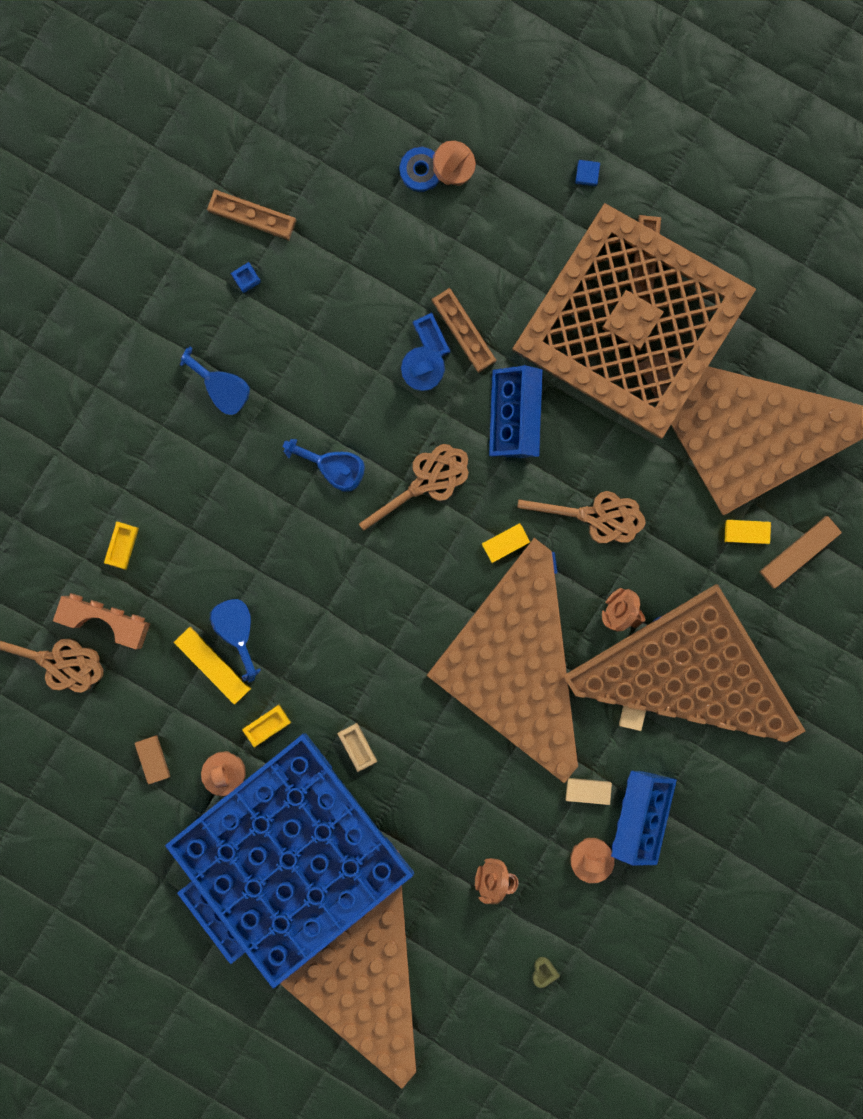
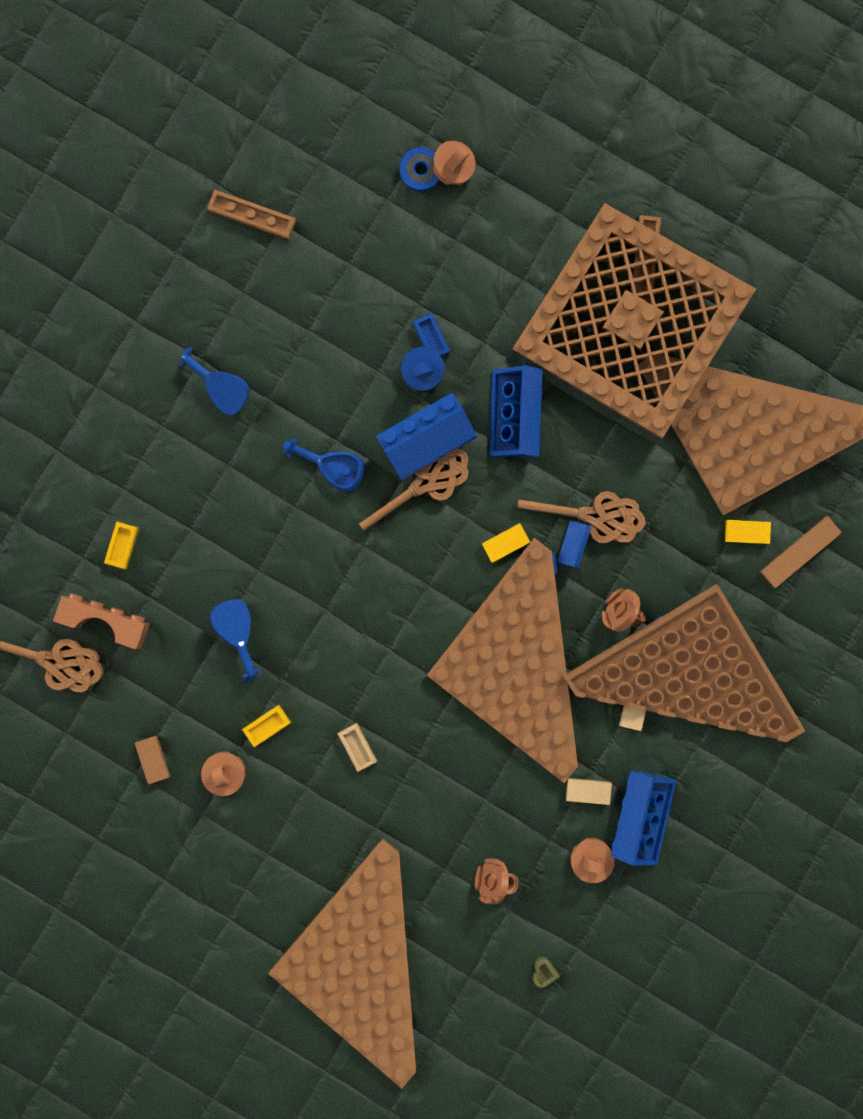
blue plate [165,733,414,989] -> none
yellow tile [174,627,251,705] -> none
blue tile [231,262,261,293] -> none
medium nougat tile [432,288,497,373] -> none
blue tile [575,160,600,186] -> none
none -> blue slope [376,392,477,481]
none -> blue tile [557,521,591,568]

